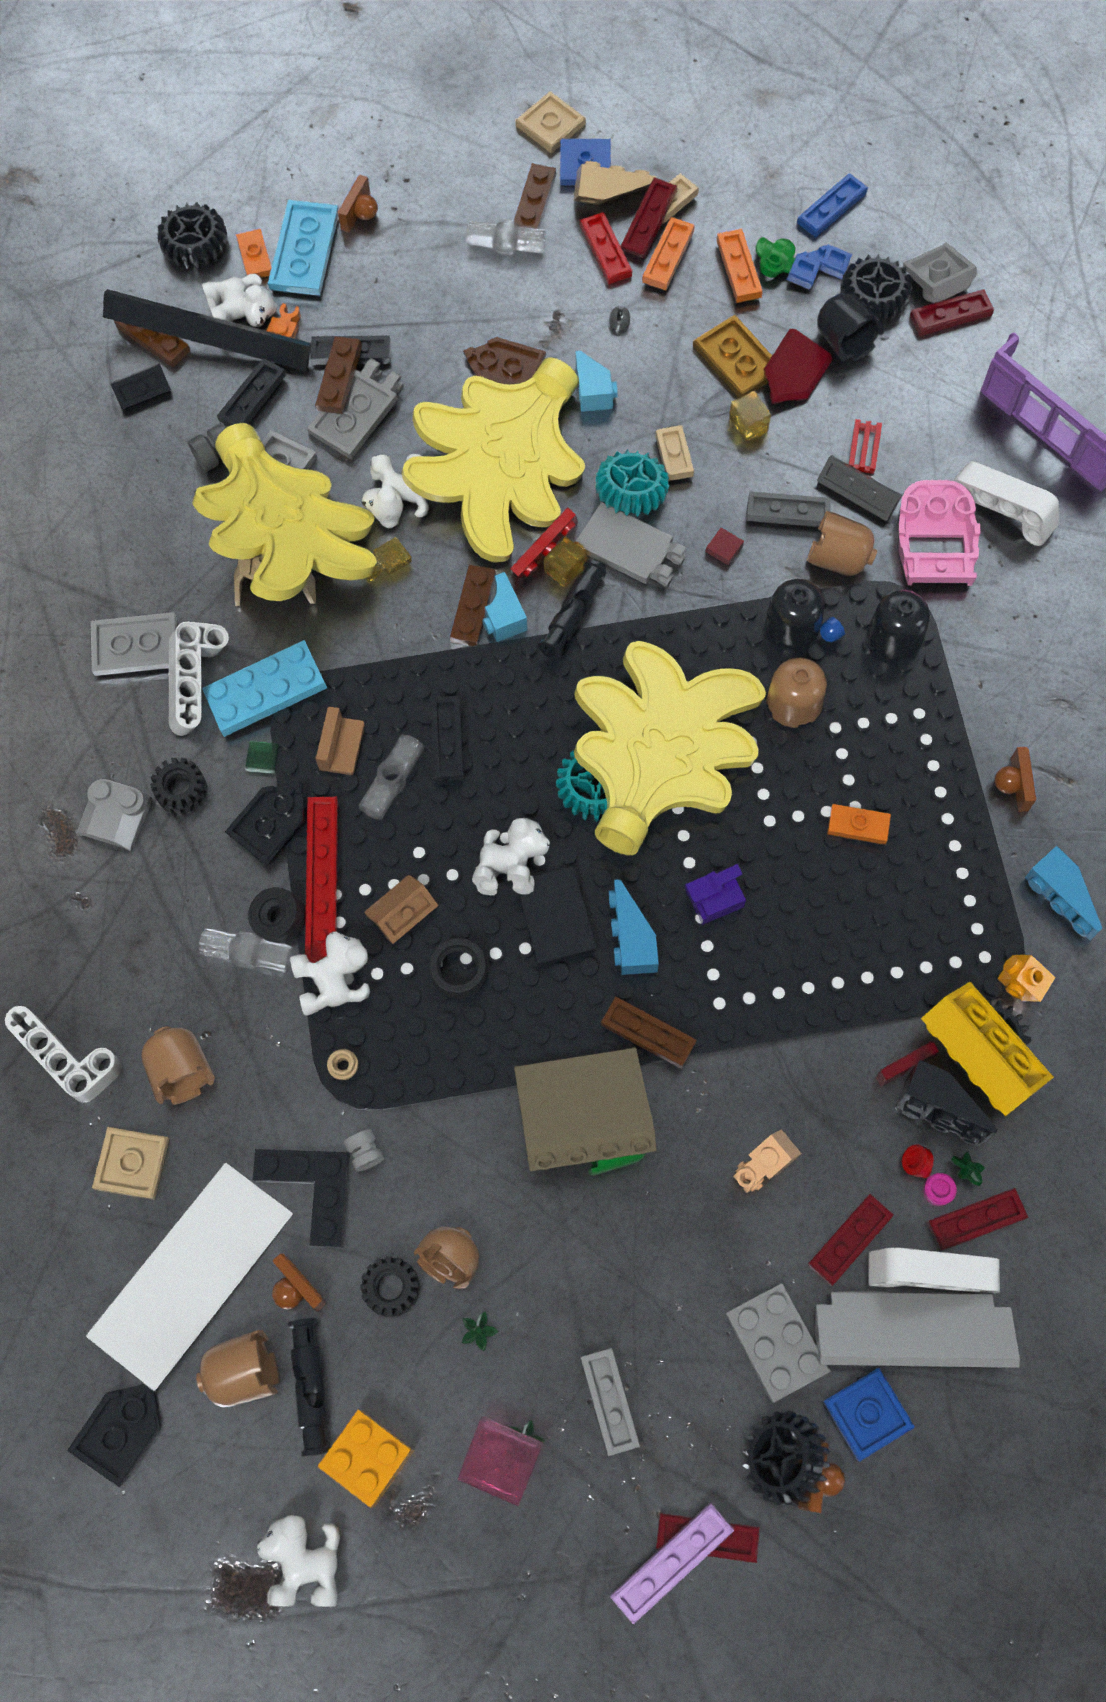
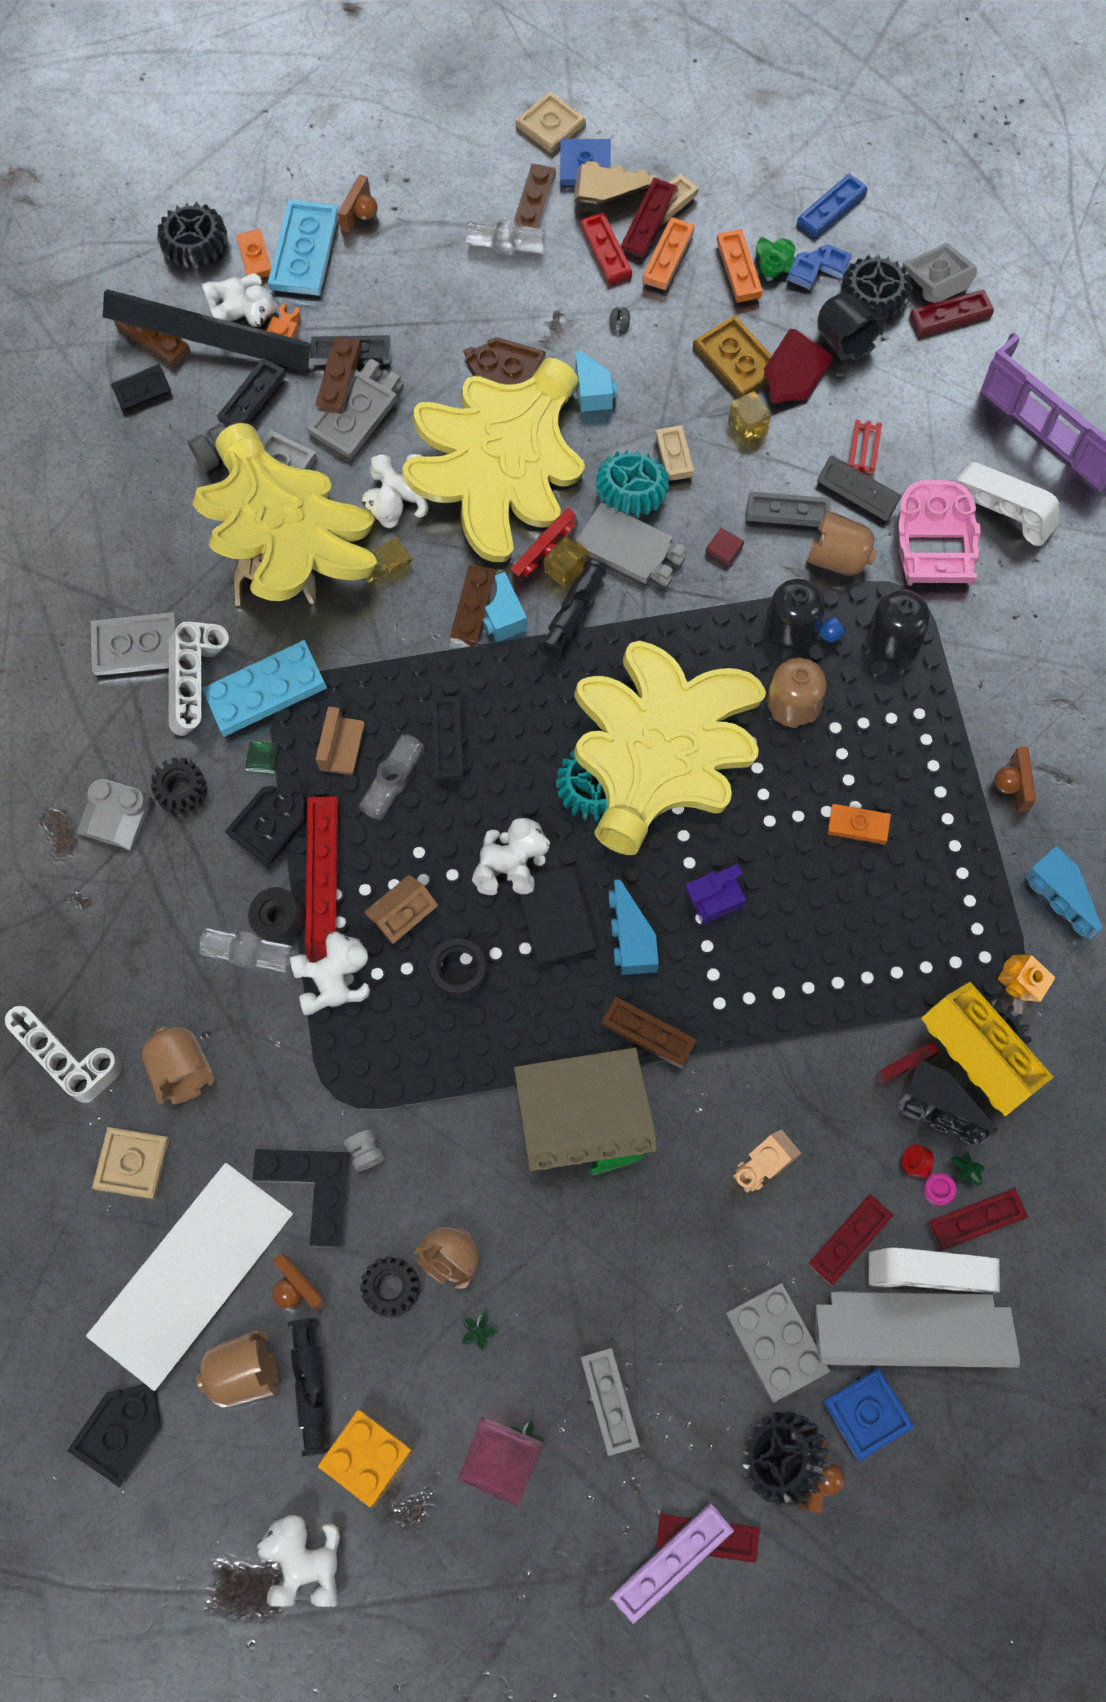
tan plate [327,1049,358,1080] -> none

